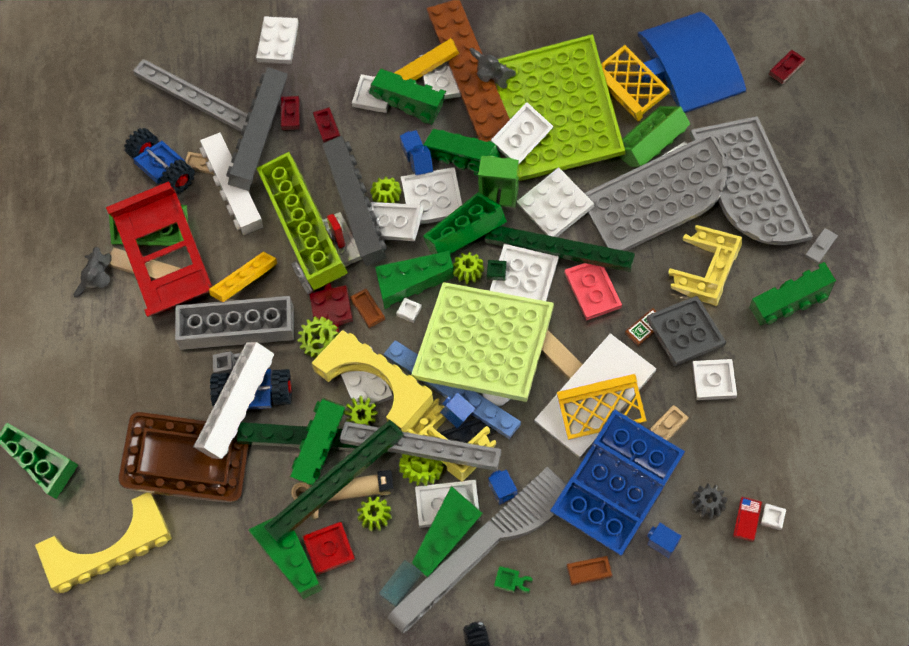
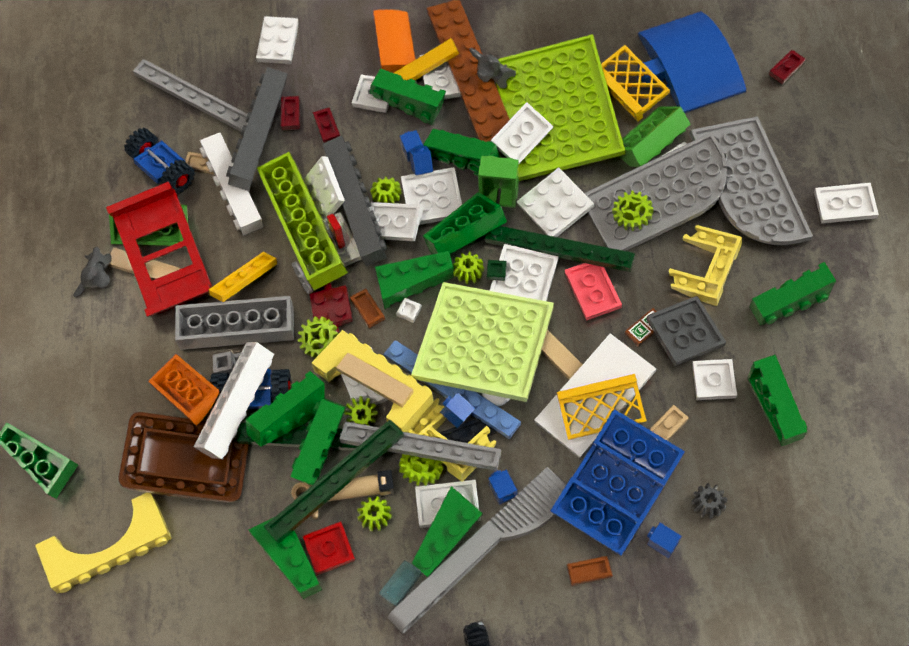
green plate [494,566,533,594] -> none
red tile [733,497,762,542] -> none
white tile [760,504,786,530] -> none
light grey piece [805,228,838,264] -> none
none -> orange slope [148,354,219,426]
none -> green wedge [246,371,325,447]
none -> white plate [304,156,345,219]
none -> tan tile [336,353,414,408]
none -> orange slope [373,10,415,73]
none -> lime gear [612,191,653,231]
none -> green wedge [747,354,807,447]
none -> white plate [814,183,879,224]

